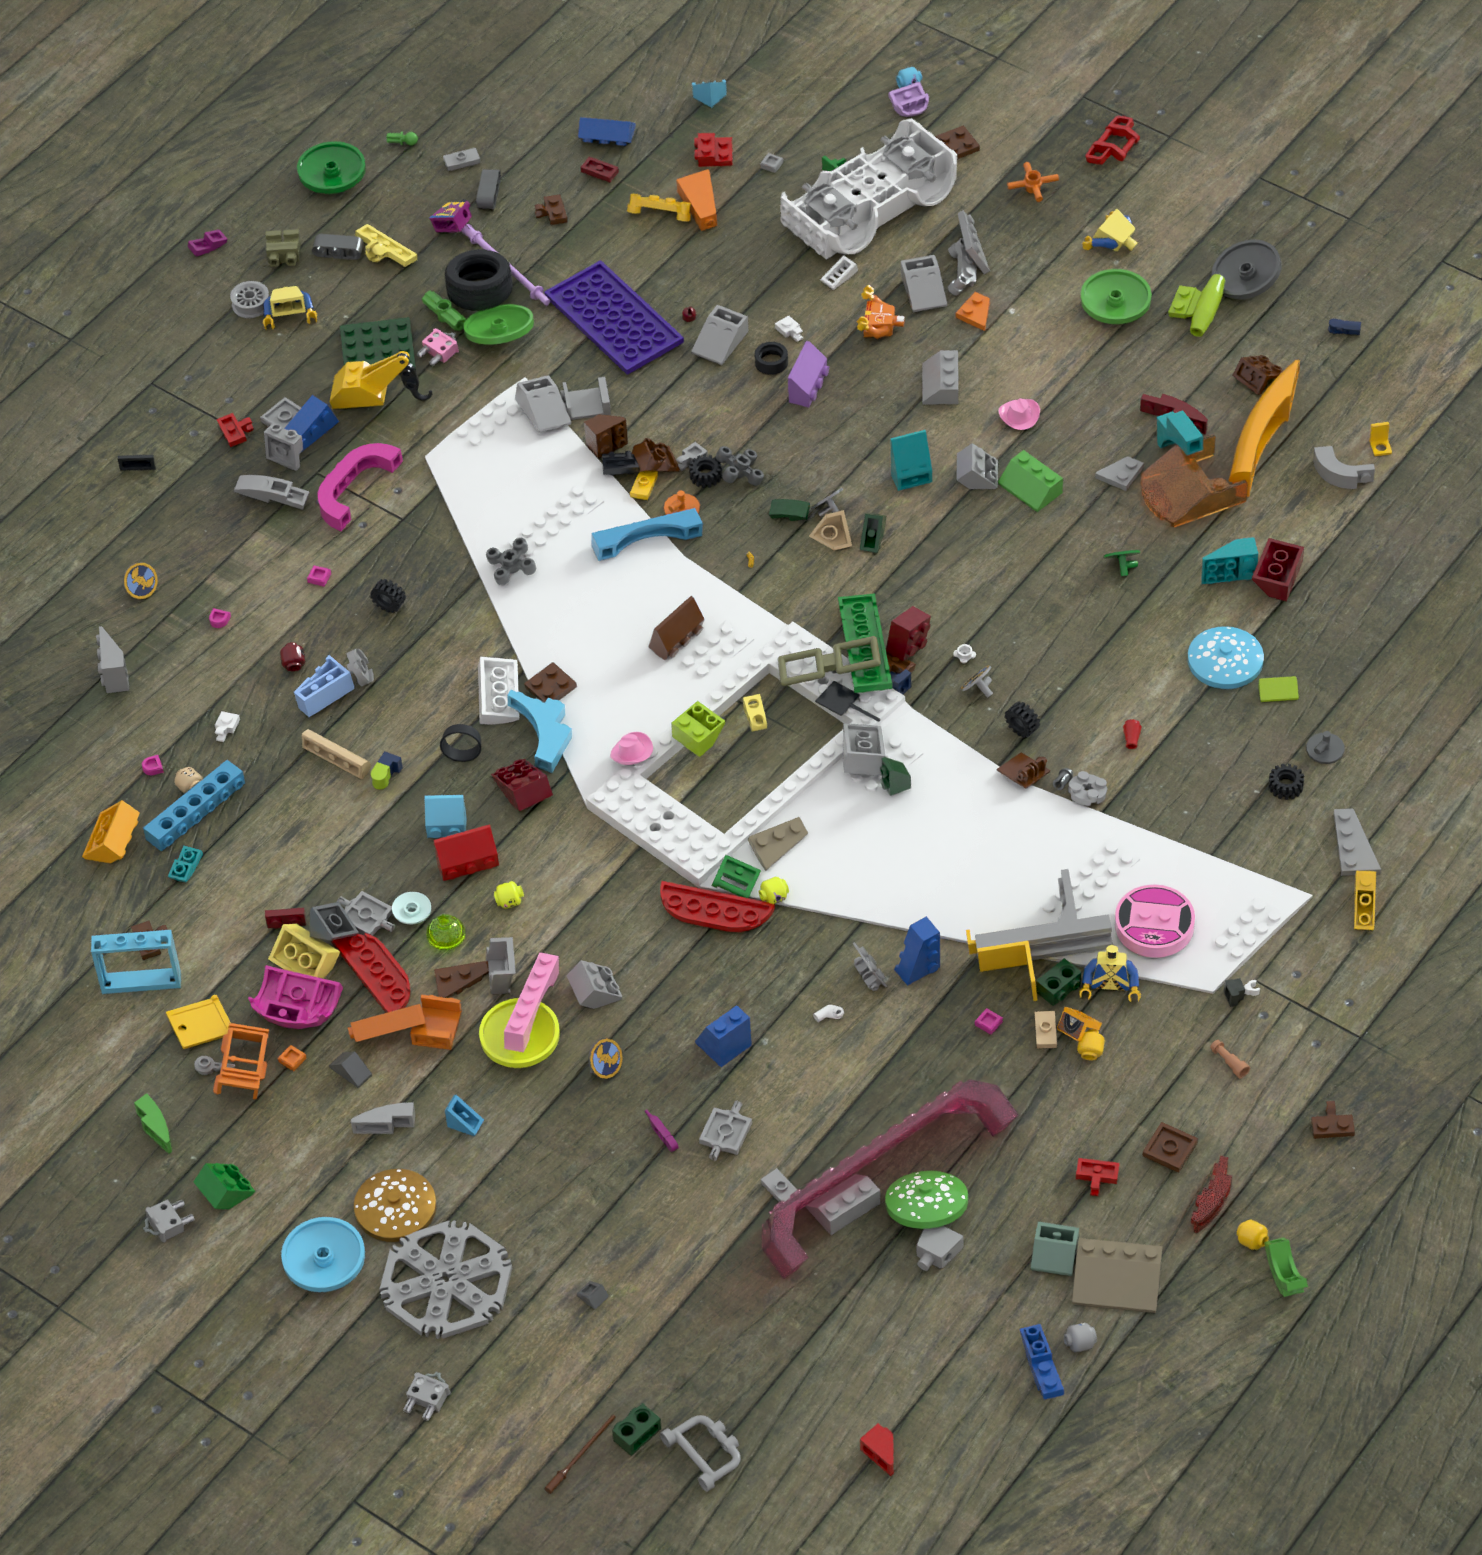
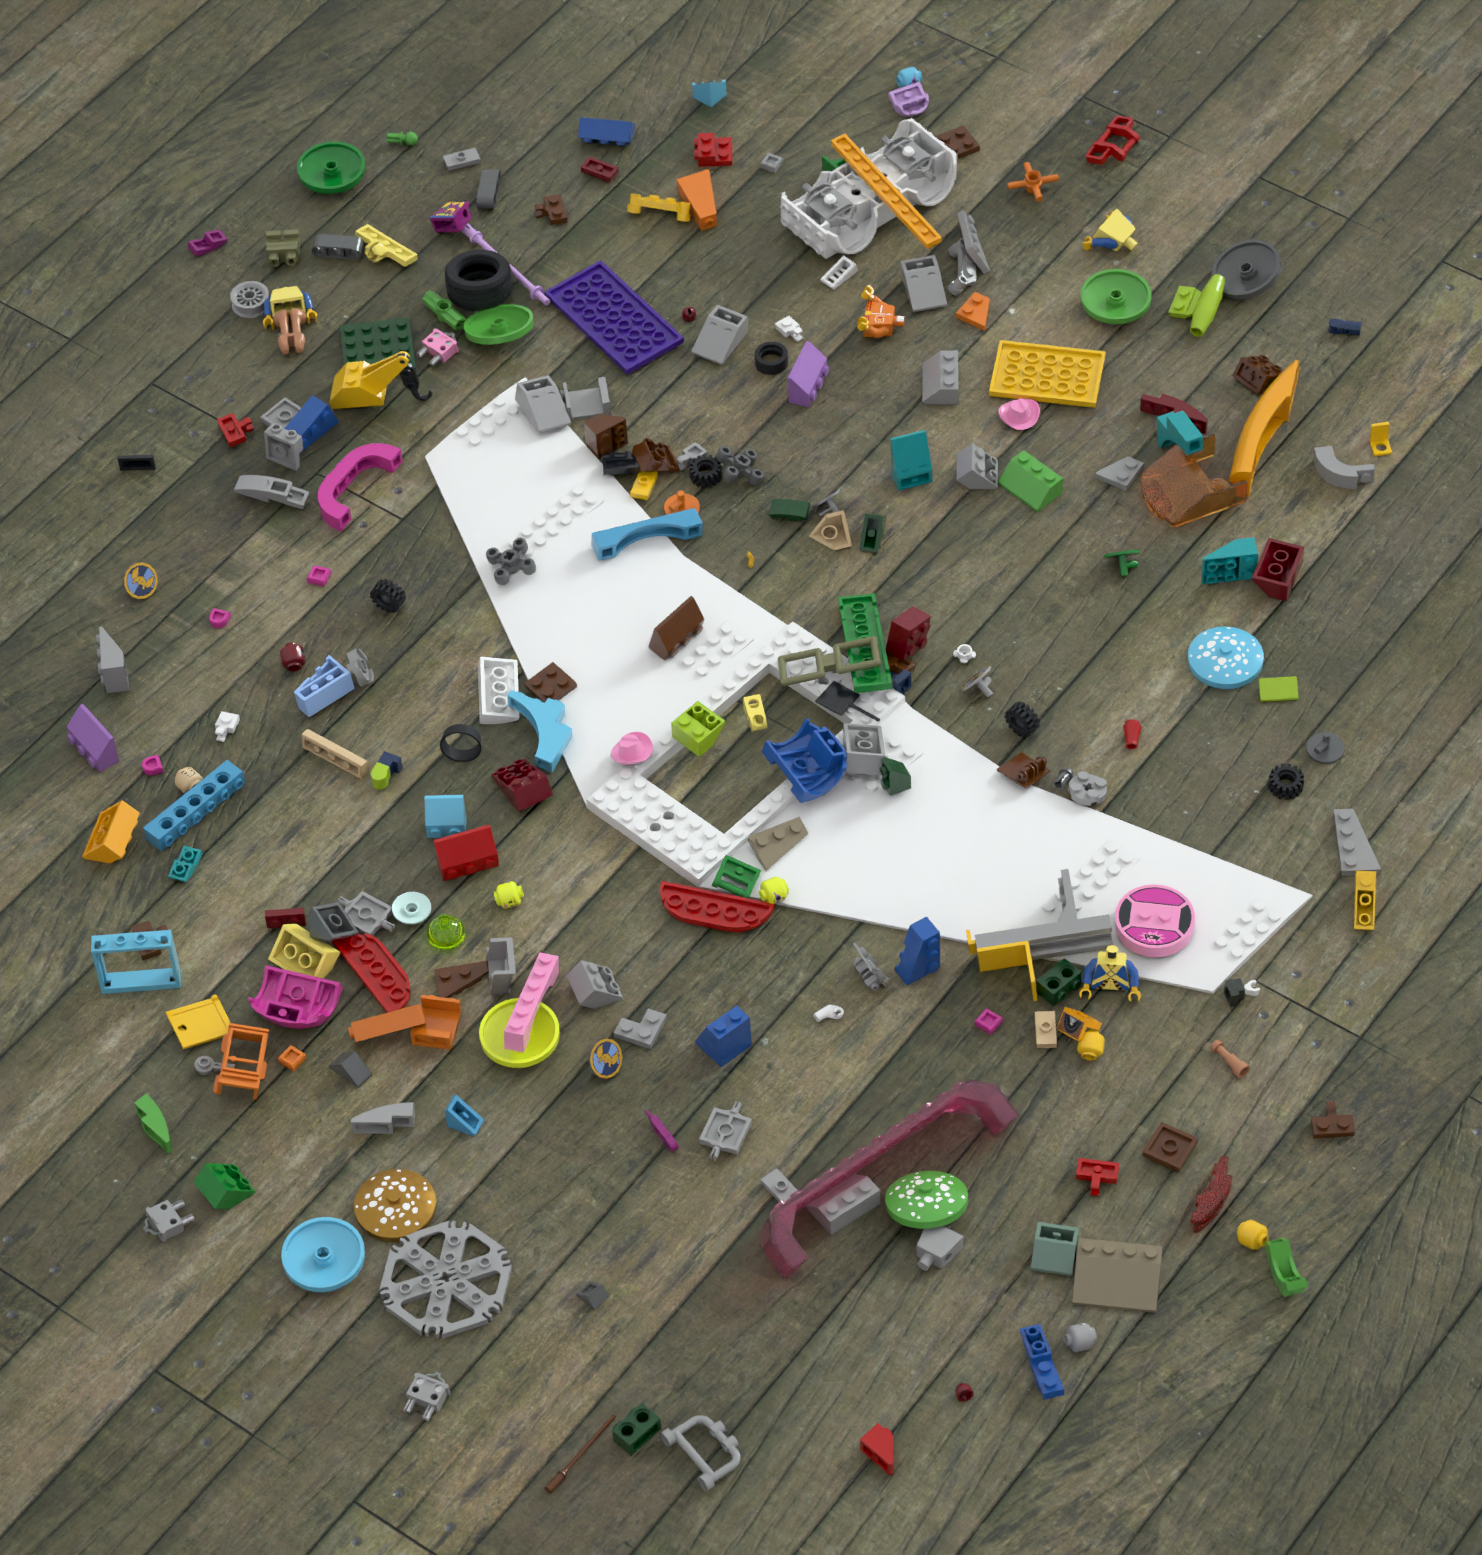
none -> medium lavender slope [67,704,119,772]
none -> nougat piece [273,308,307,355]
none -> light grey plate [614,1009,667,1049]
none -> blue piece [762,718,847,803]
none -> light orange plate [831,134,942,249]
none -> dark red hinge [955,1383,974,1402]
none -> yellow plate [989,340,1106,408]

